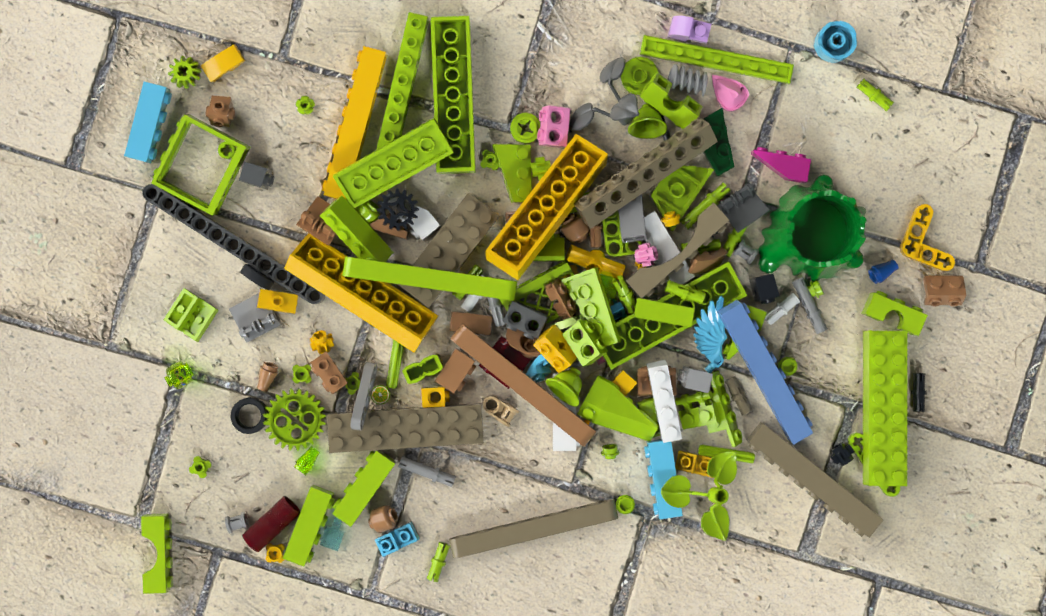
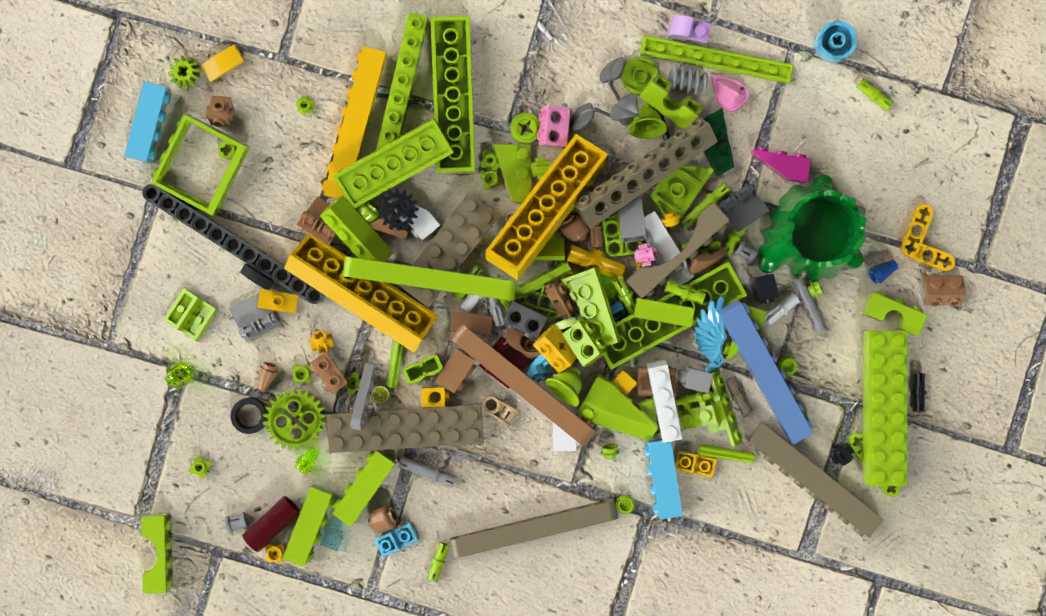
dark grey brick [239,162,275,190] -> none
lime plant [661,451,737,541] -> none
none -> lime plate [480,169,501,190]

